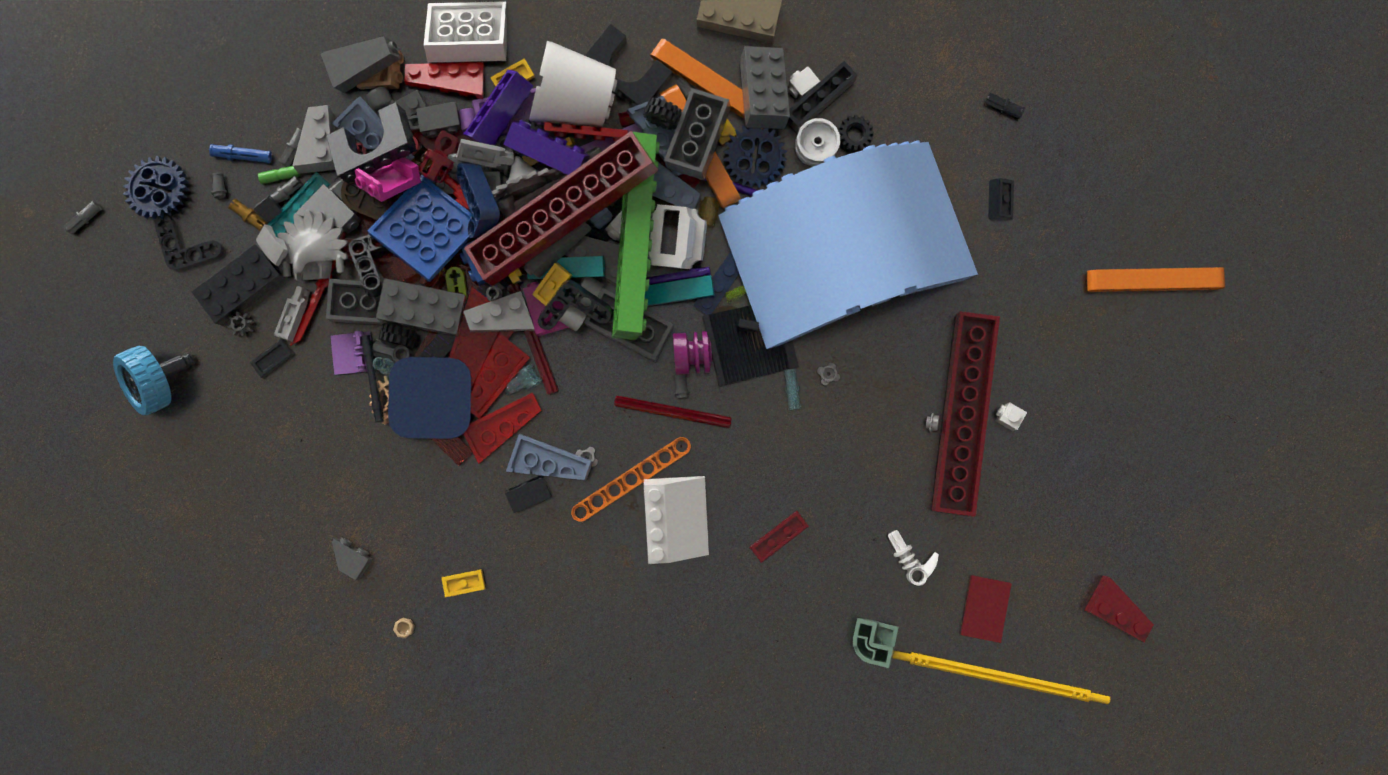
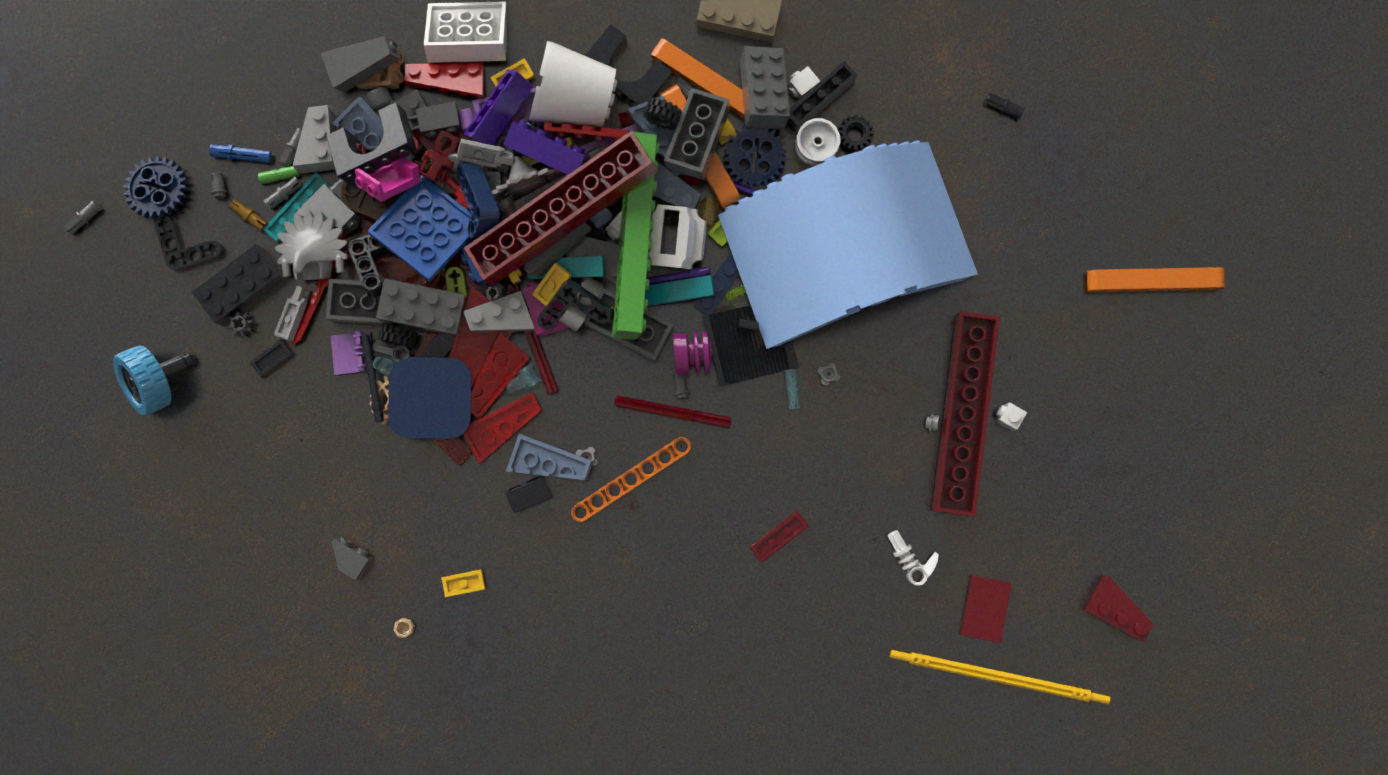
black tile [254,195,283,223] -> none
light grey slope [256,224,288,266] -> none
white slope [644,476,709,564] -> none
sand green brick [853,618,899,668] -> none
black slope [988,178,1014,220] -> none
none -> lime plate [707,220,728,247]

